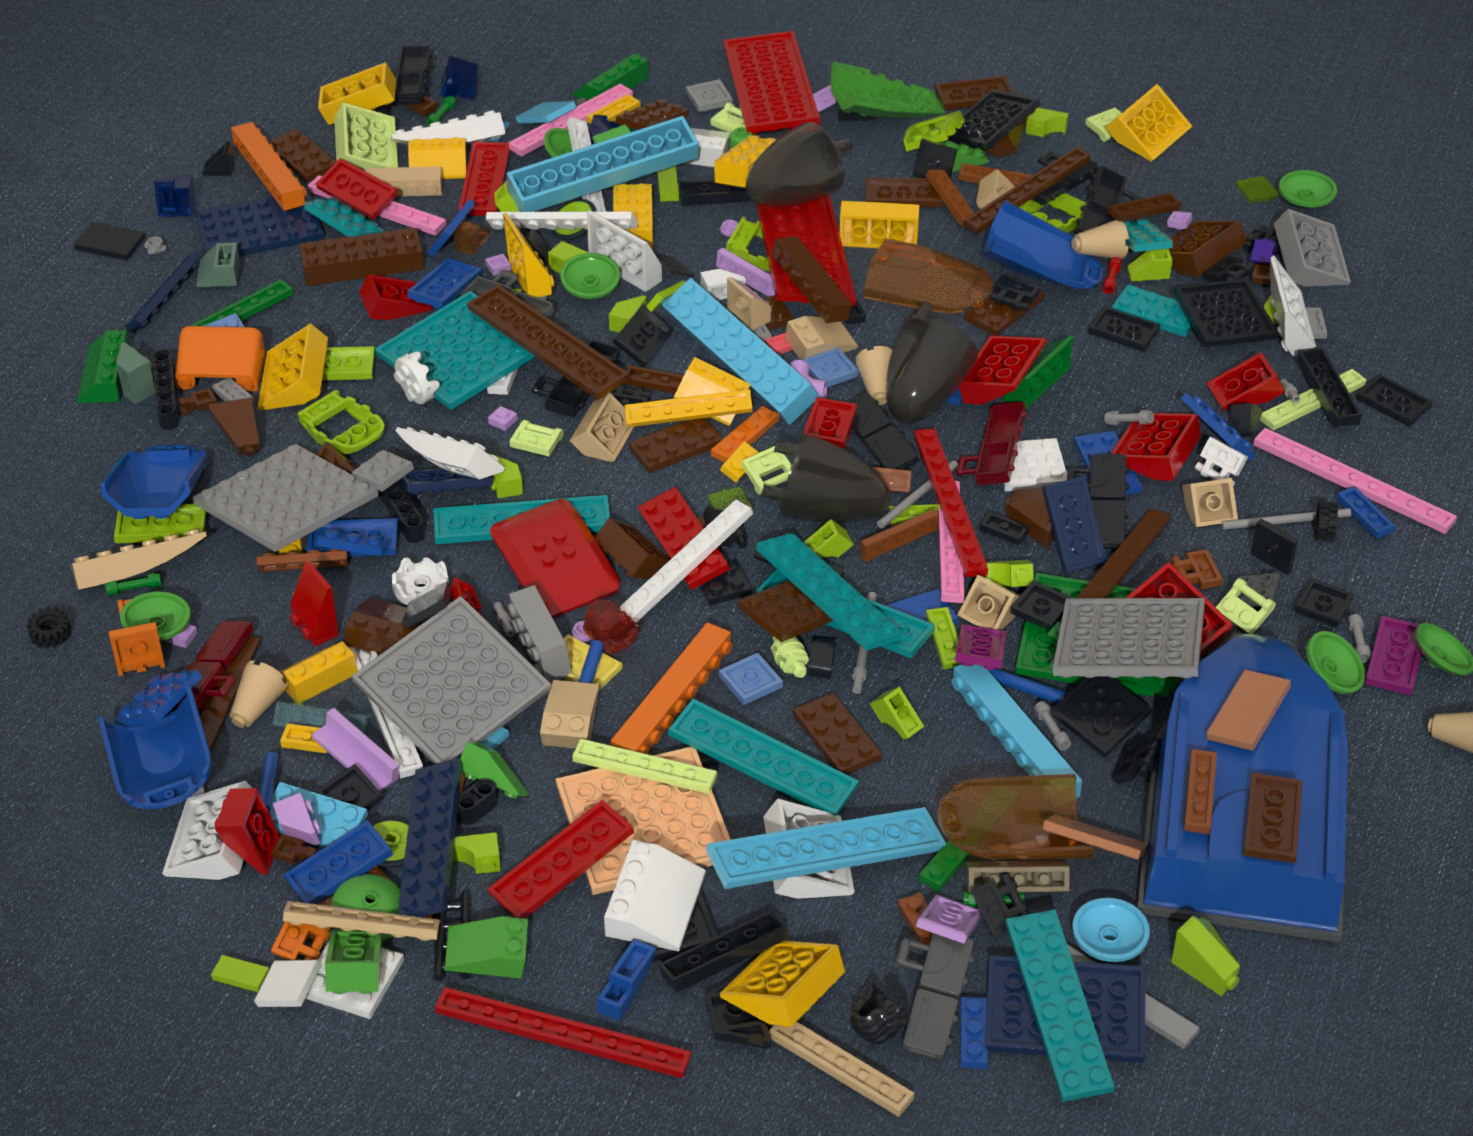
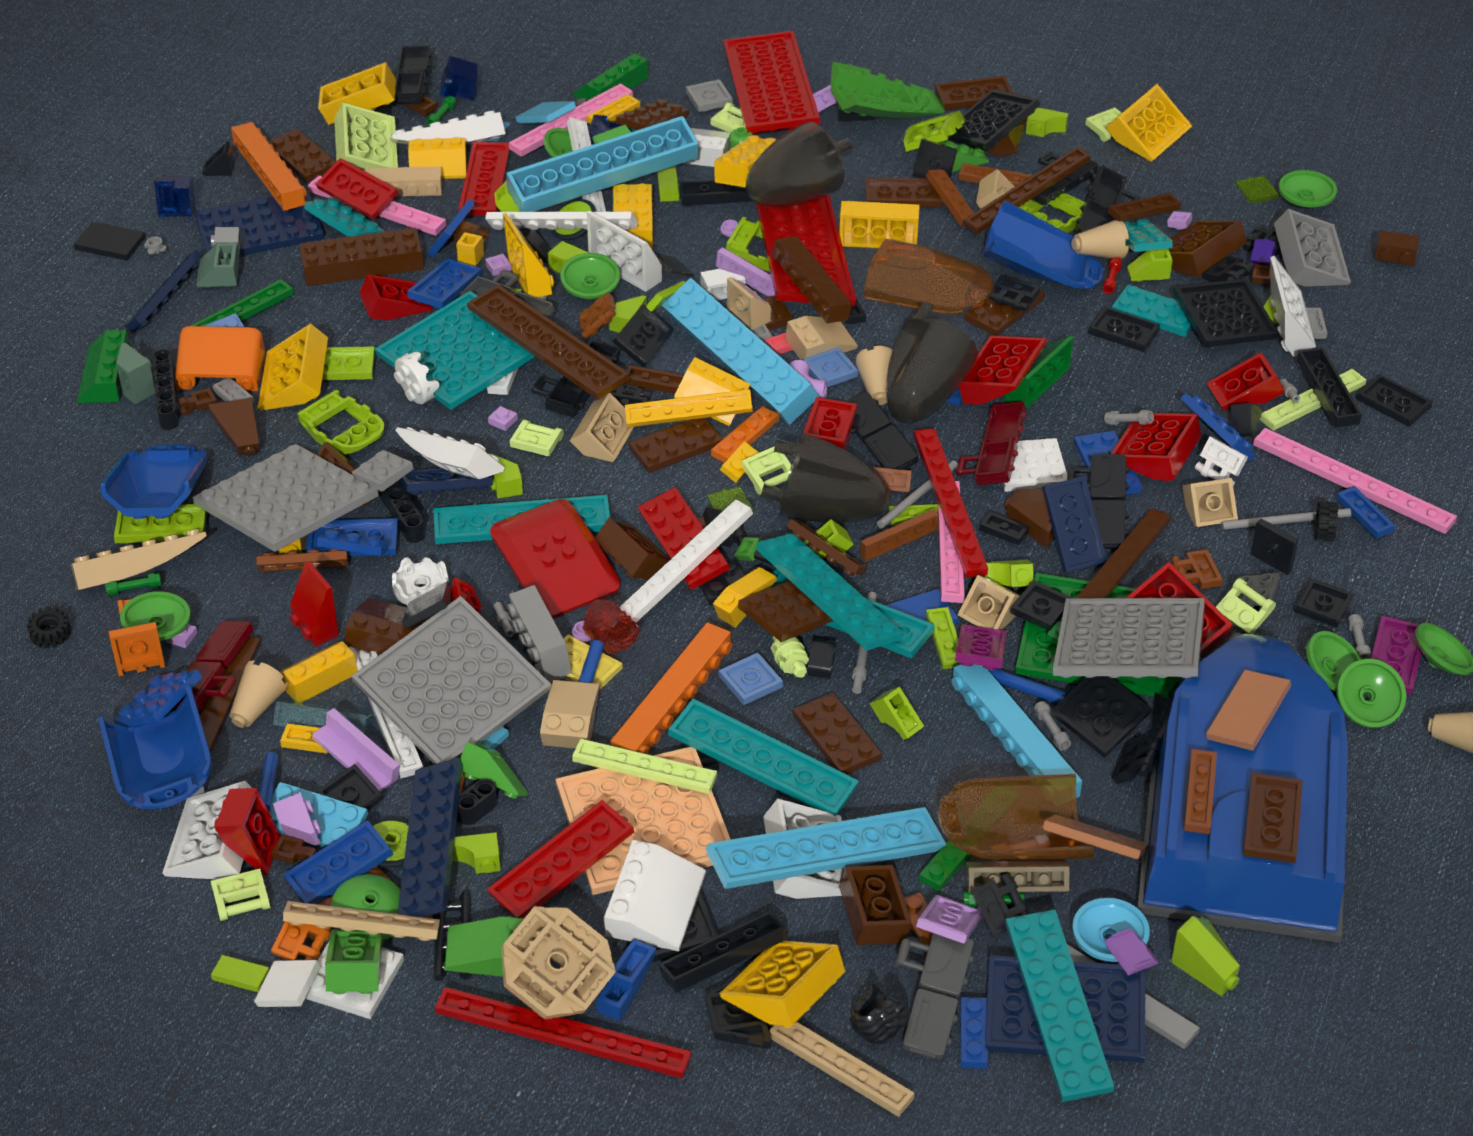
none -> light grey brick [211,227,241,255]
none -> yellowish green plate [211,869,270,921]
none -> yellow brick [456,232,484,266]
none -> tan piece [501,906,616,1019]
none -> dark orange plate [579,292,616,339]
none -> yellow slope [713,567,777,628]
none -> bright green plate [734,537,761,561]
none -> reddish brown plate [787,519,868,576]
none -> reddish brown brick [839,865,912,945]
none -> medium lavender piece [1104,928,1159,976]
none -> bright green dish [1336,659,1406,728]
none -> reddish brown brick [1375,230,1419,266]

